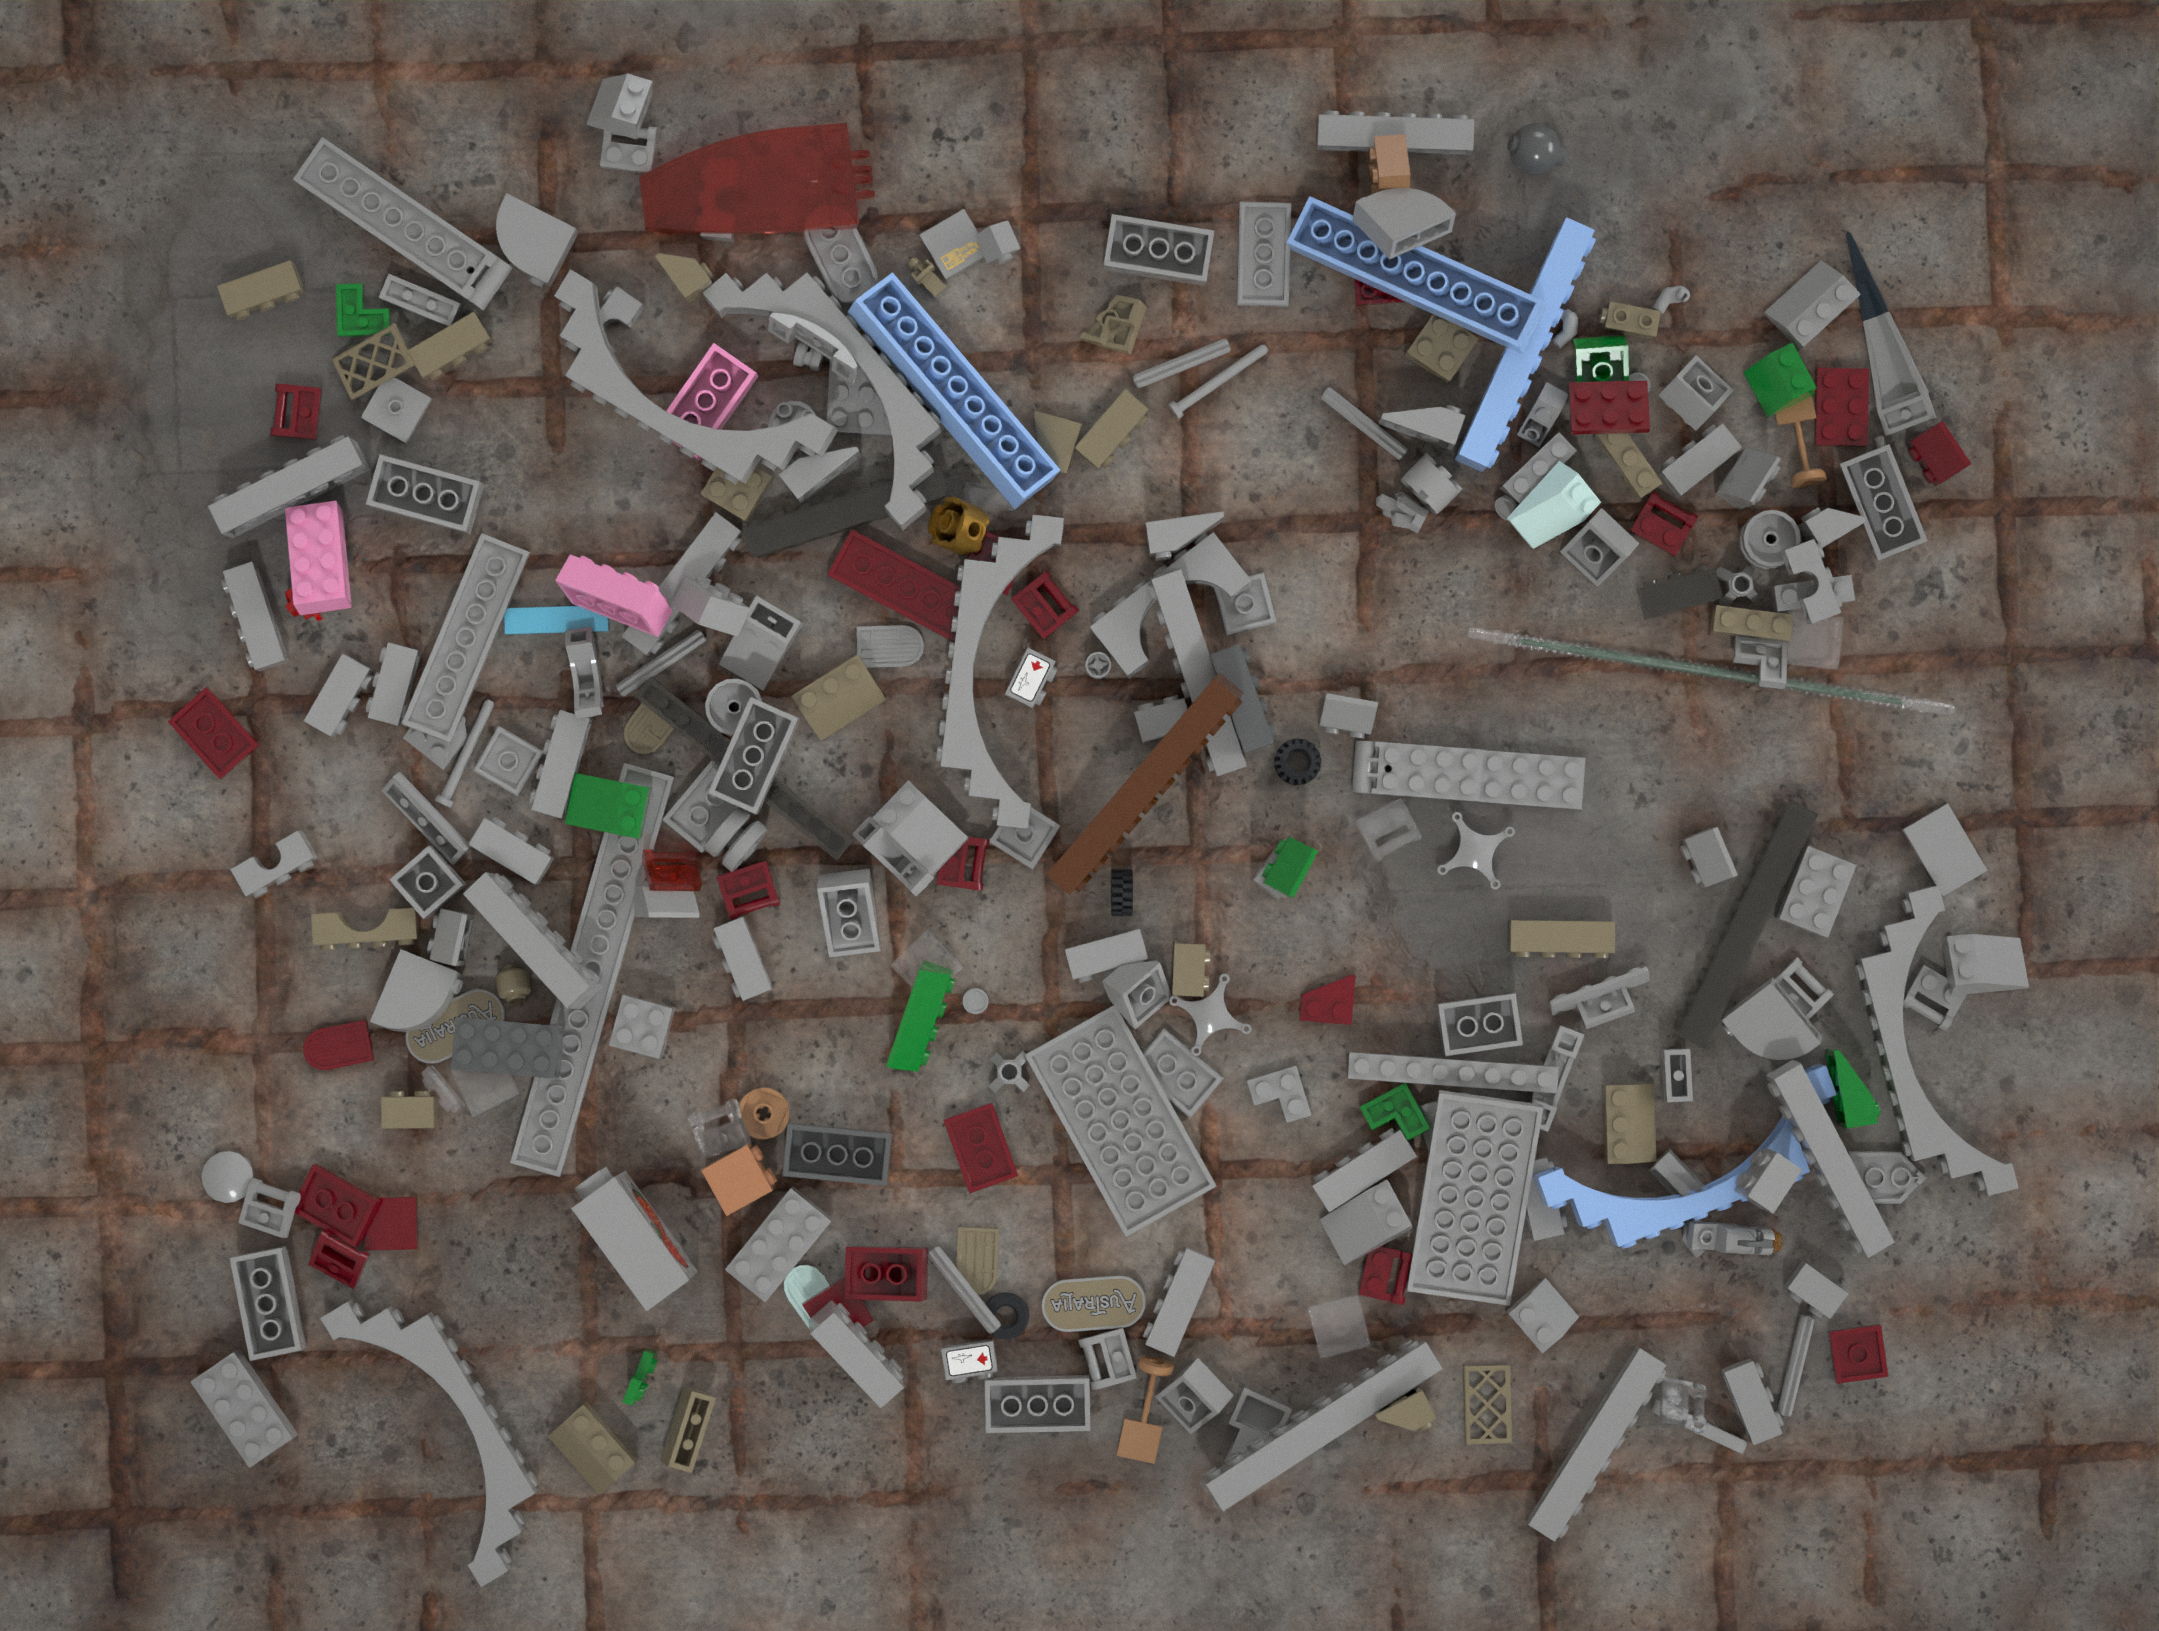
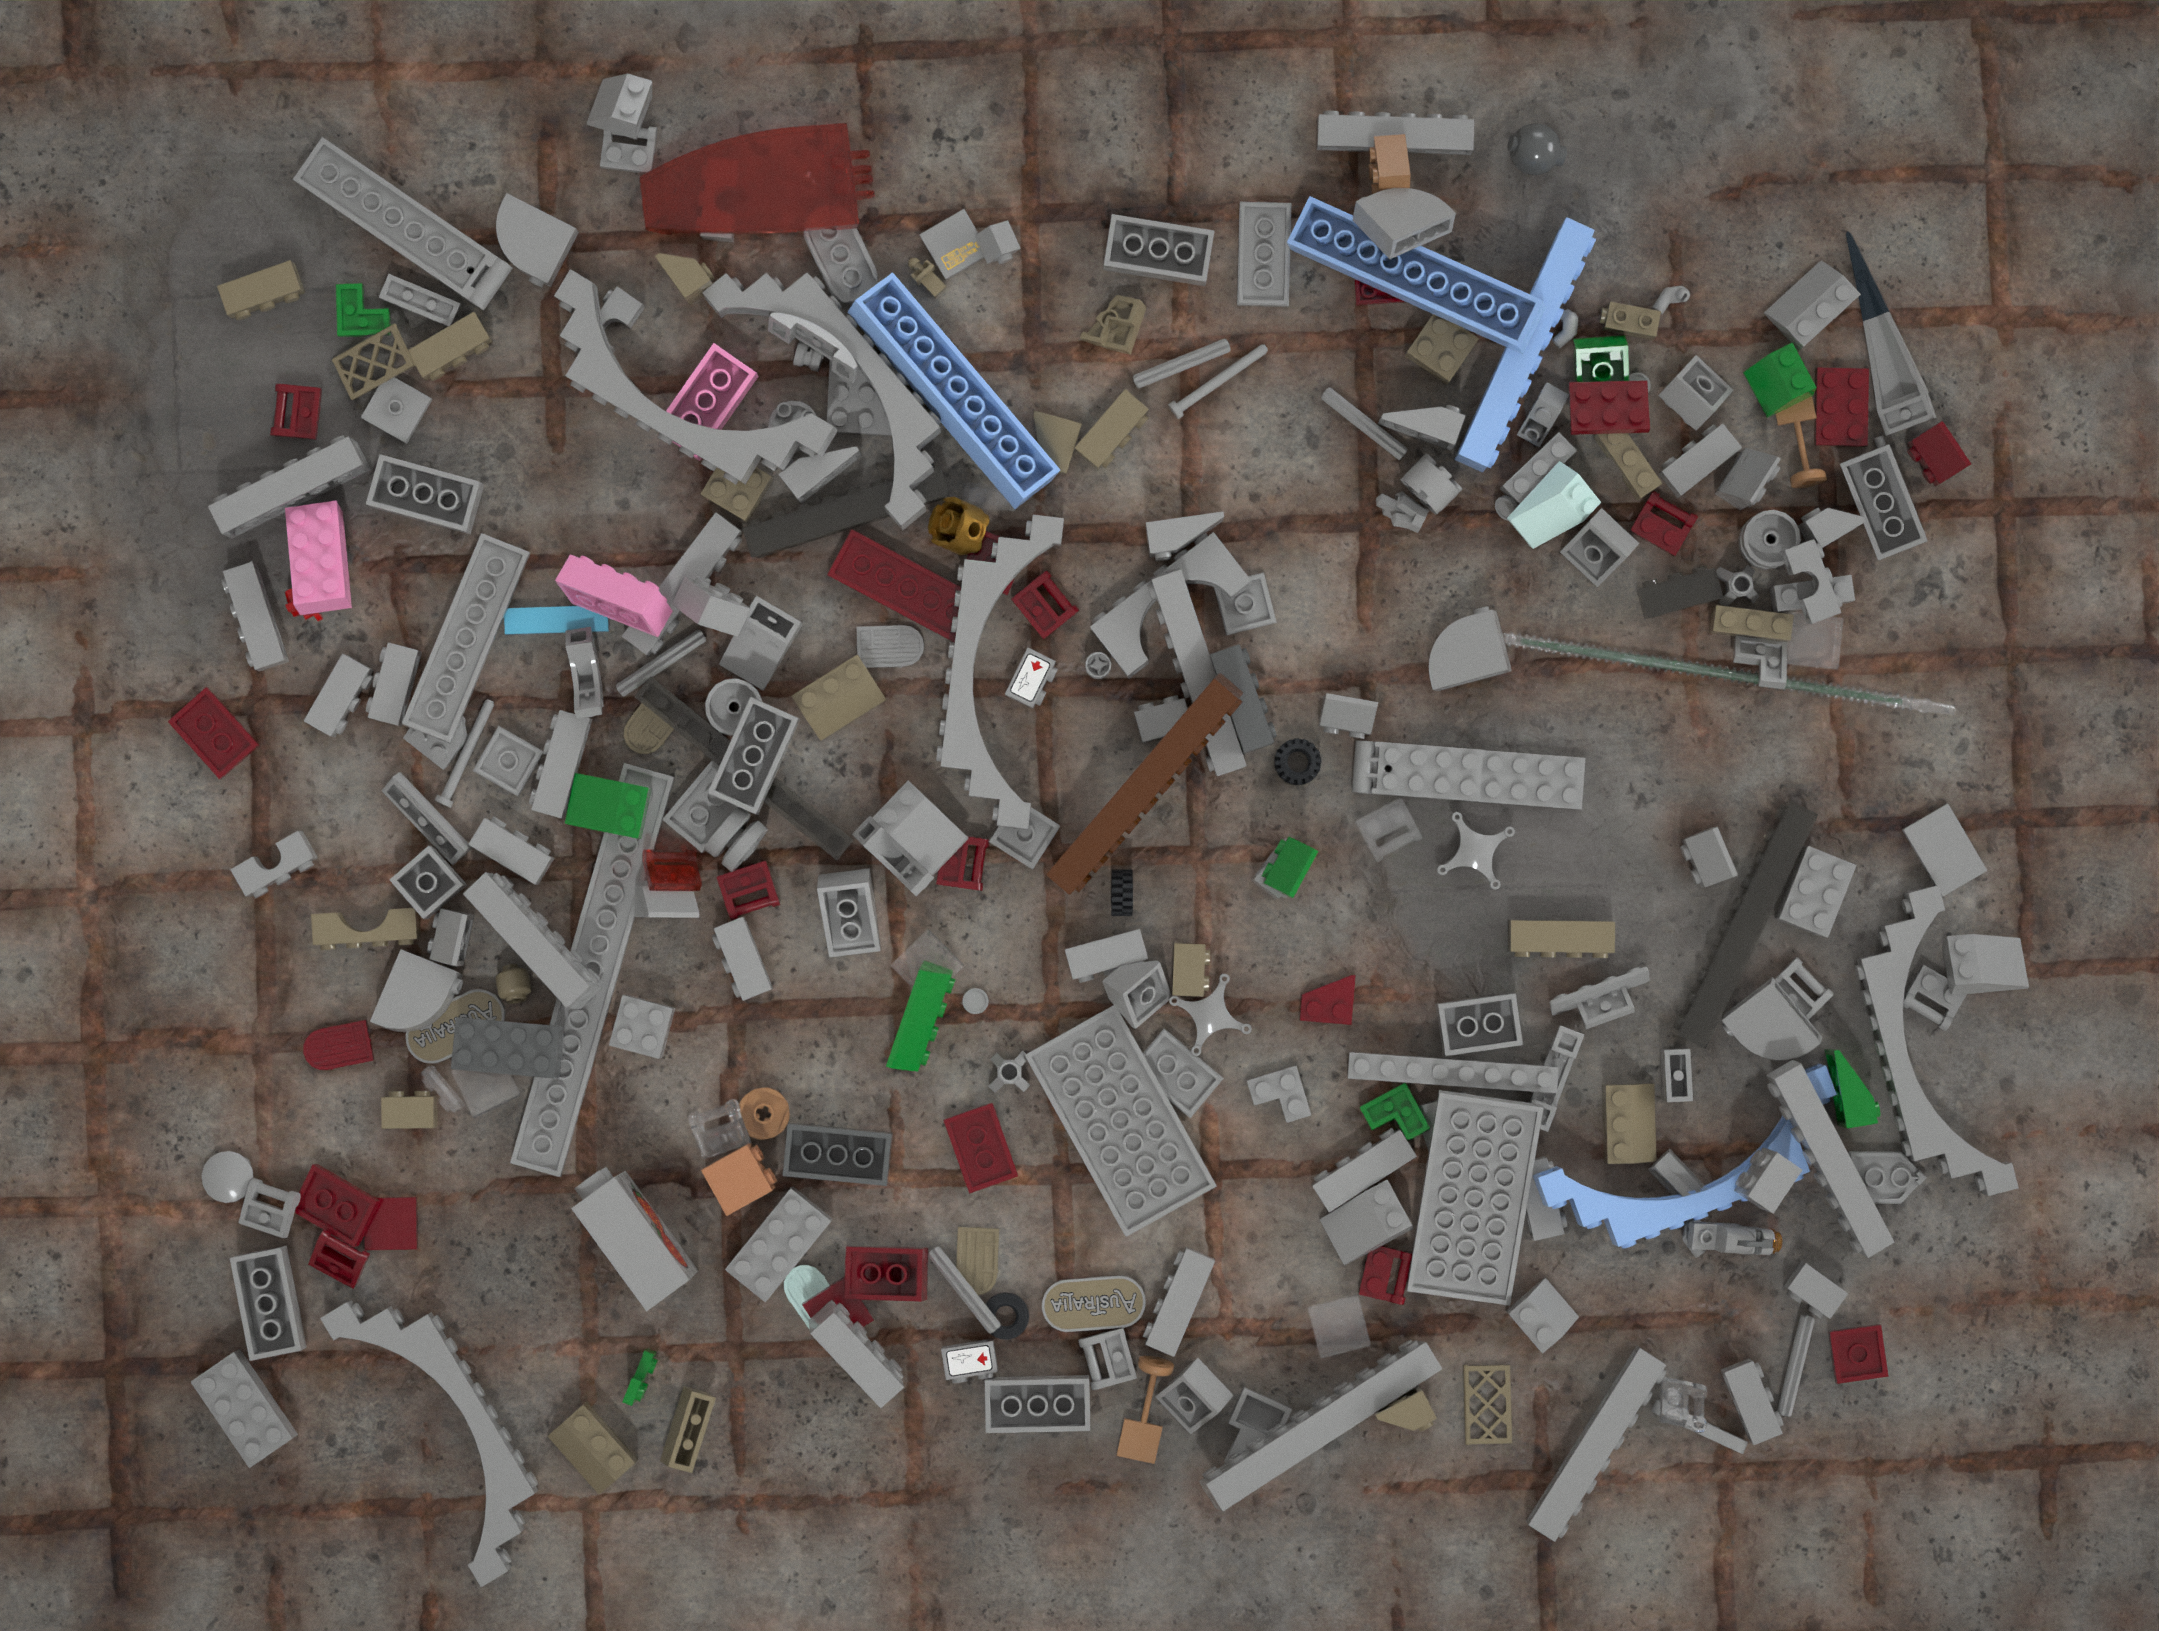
none -> light grey brick [1429,607,1512,691]

